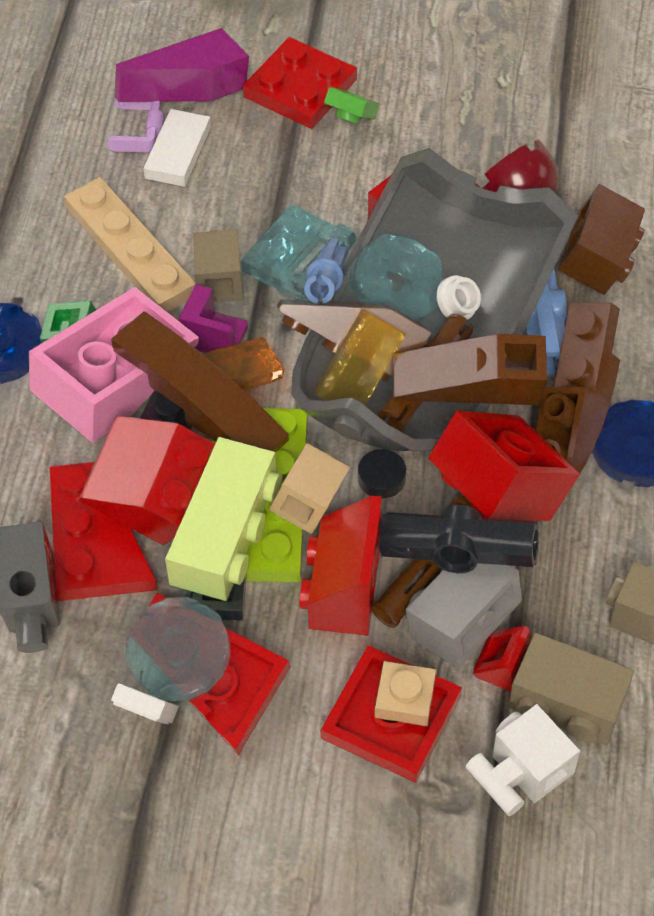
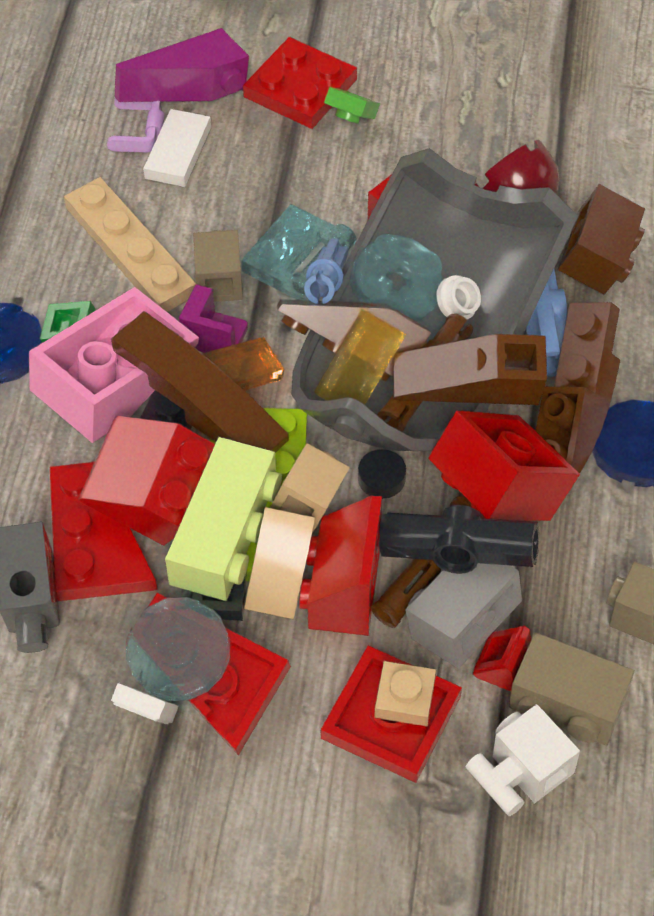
none -> tan slope [244,507,315,620]

